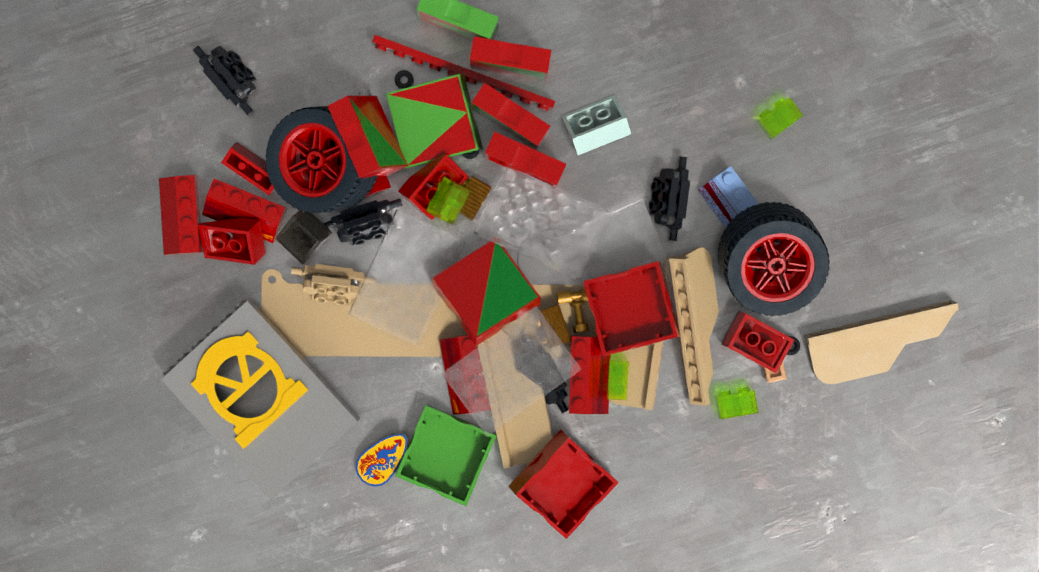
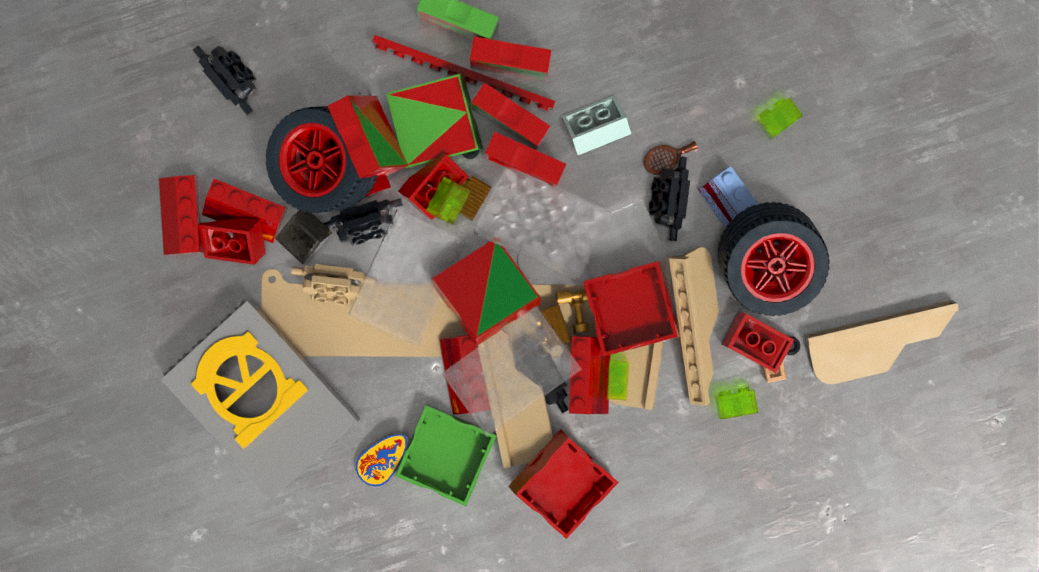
red brick [221,142,274,195] -> none
black plate [394,70,414,89] -> none
none -> copper piece [643,141,698,175]

